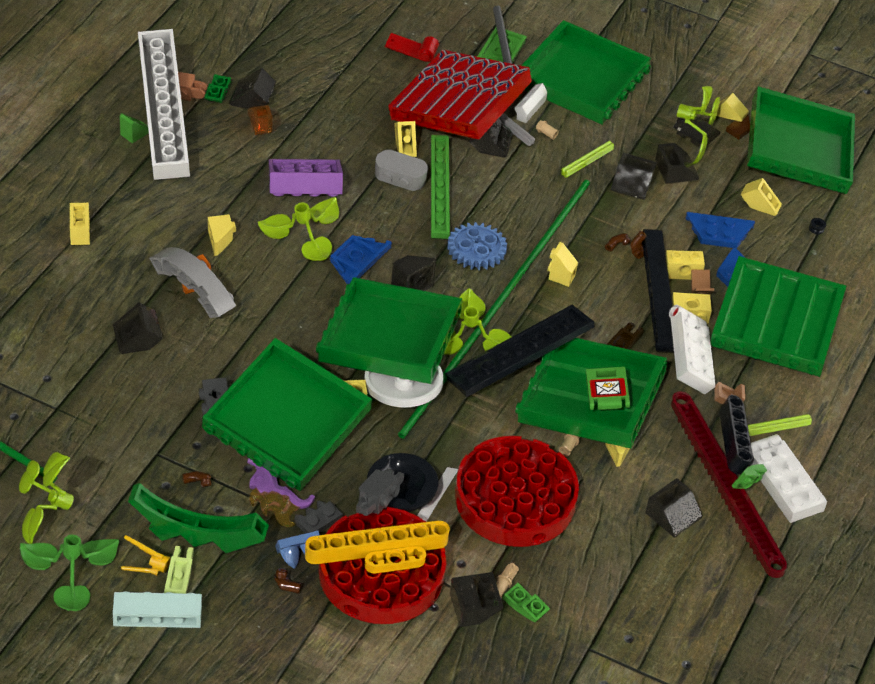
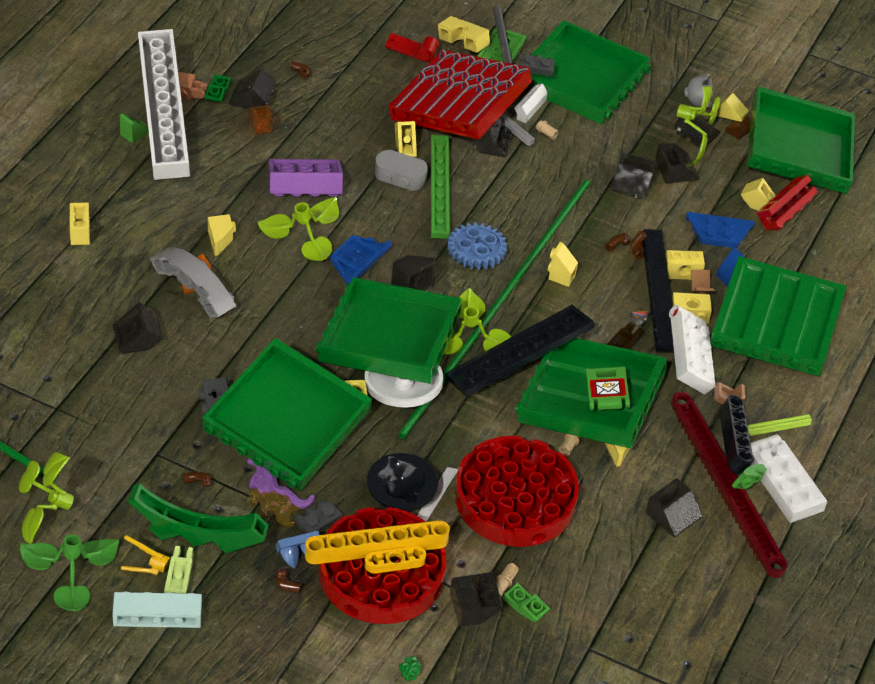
dark grey hinge [356,468,404,516] -> none
lime axle [561,141,614,178] -> none
black bush [809,218,826,235] -> none
none -> reddish brown arm [290,61,311,78]
none -> green plant [399,656,421,682]
none -> light yellow arch [438,16,490,53]
none -> dark grey plate [520,53,555,76]
none -> clear tile [630,311,649,325]
none -> light grey cylinder [685,74,713,108]
none -> red brick [756,174,818,231]

